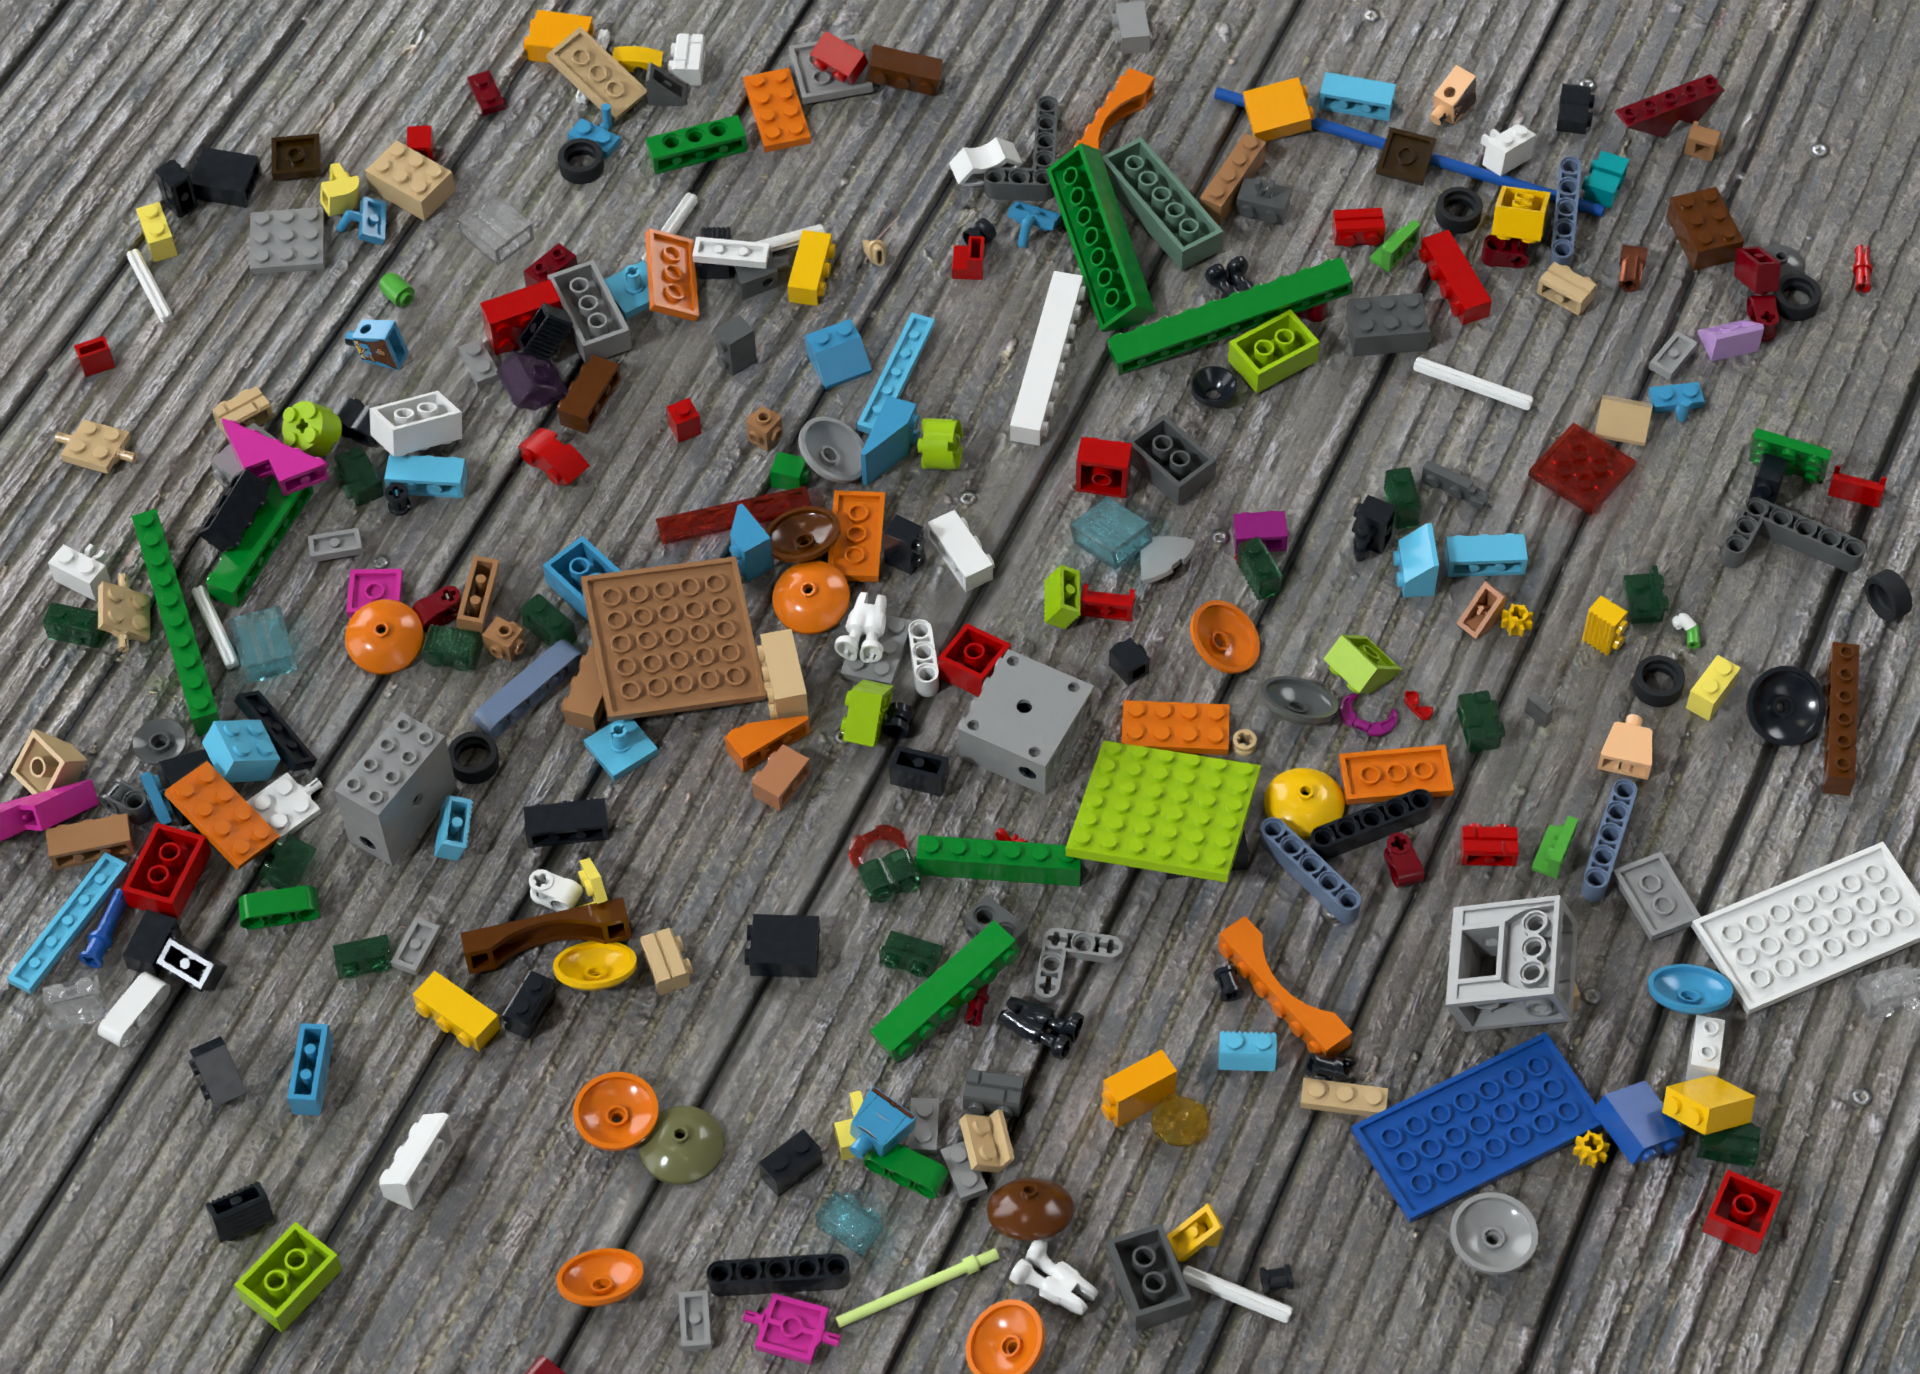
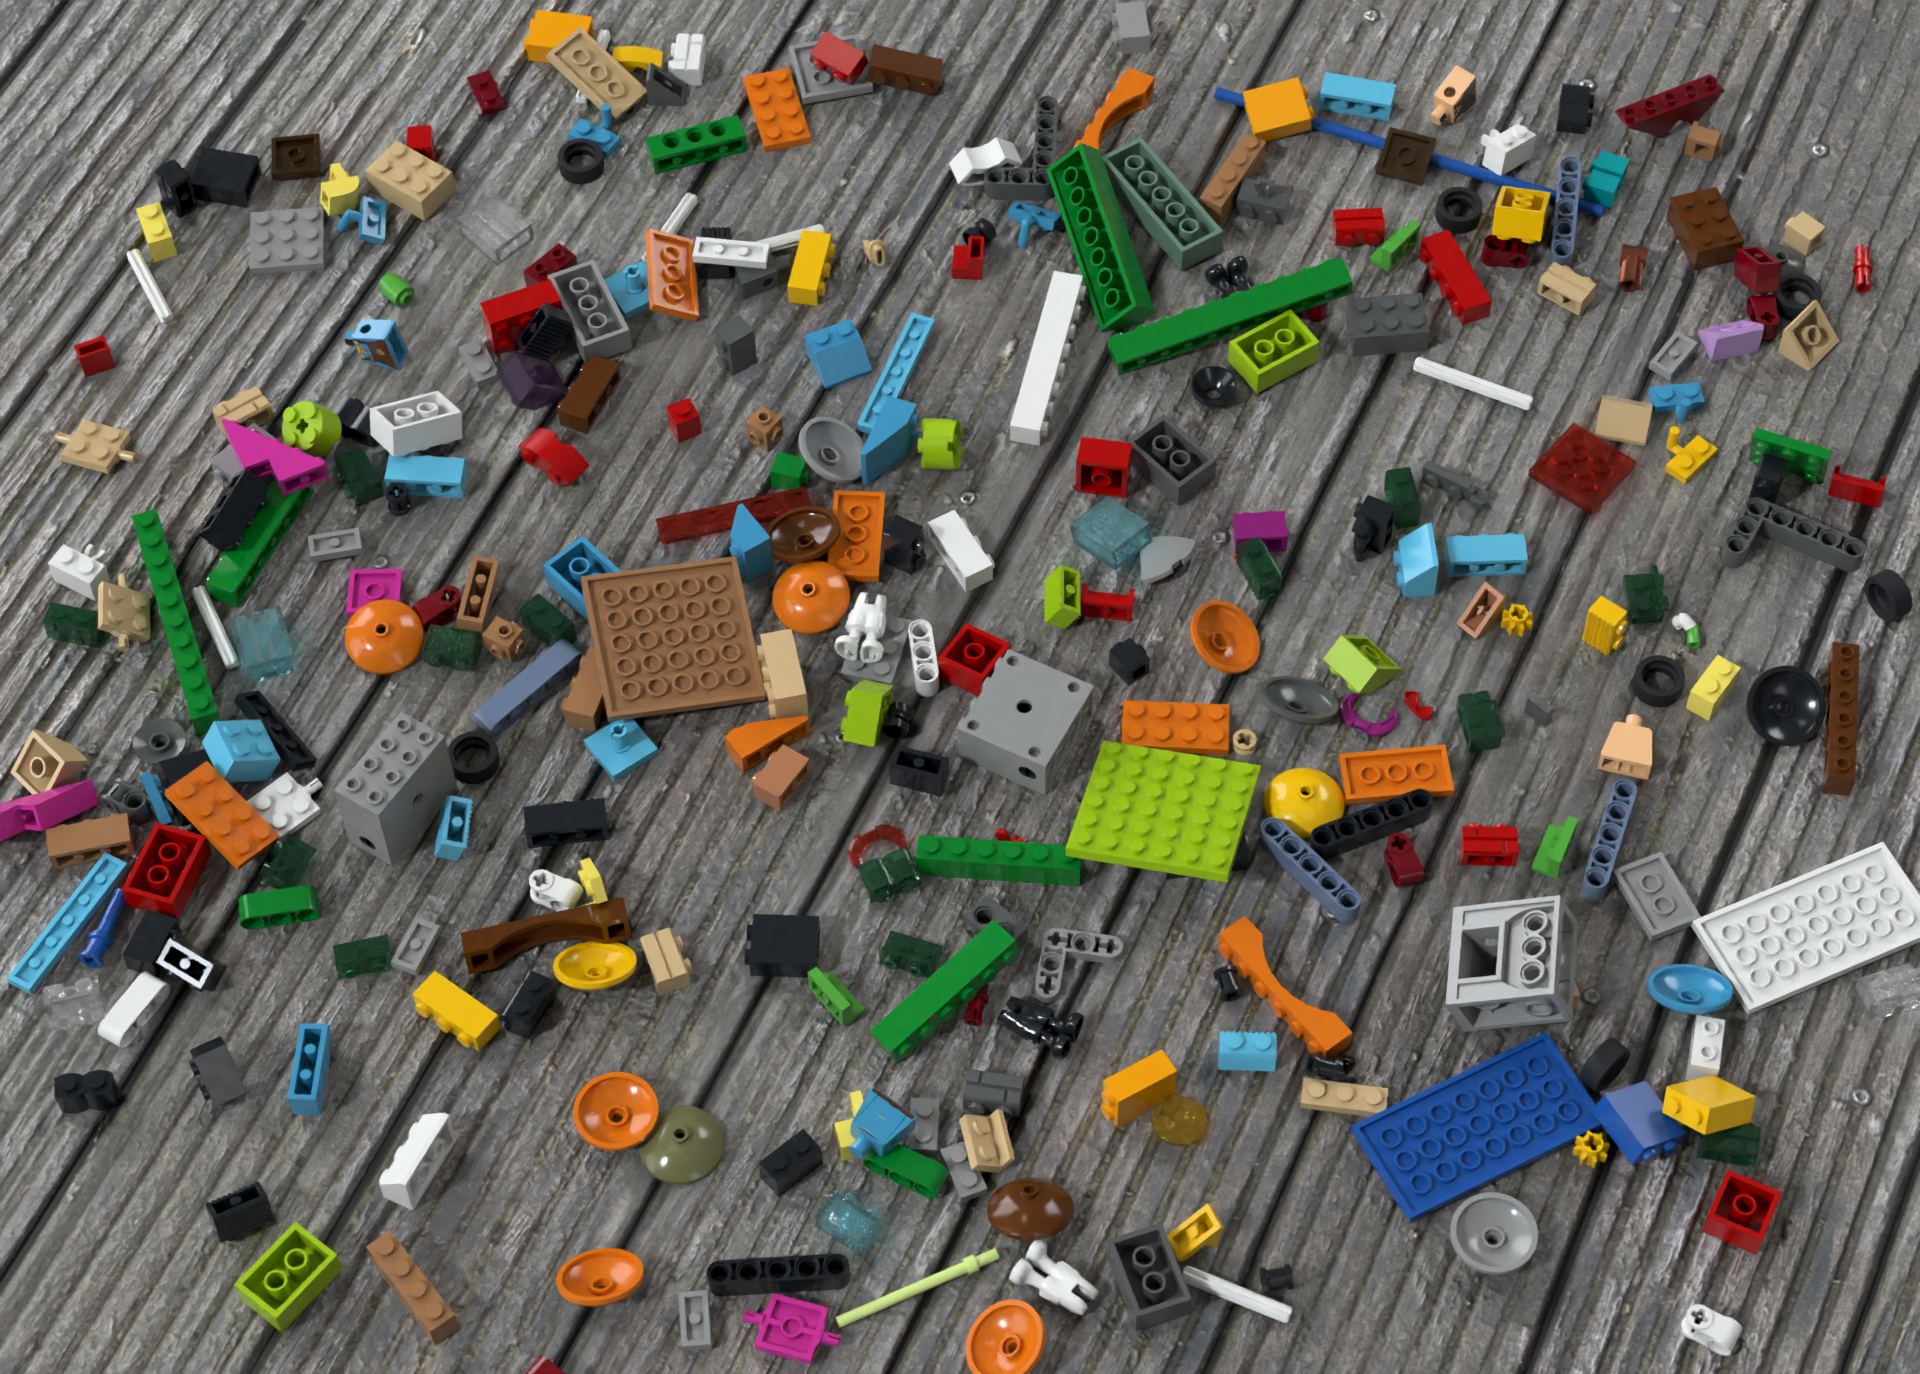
none -> black brick [54,1070,118,1114]
none -> medium nougat brick [366,1231,459,1346]
none -> bright green bracket [808,967,864,1027]
none -> black tyre [1579,1037,1631,1093]
none -> yellow plate [1665,426,1718,484]
none -> white piece [1681,1304,1742,1356]
none -> tan slope [1778,300,1840,371]
none -> tan brick [1783,211,1826,256]

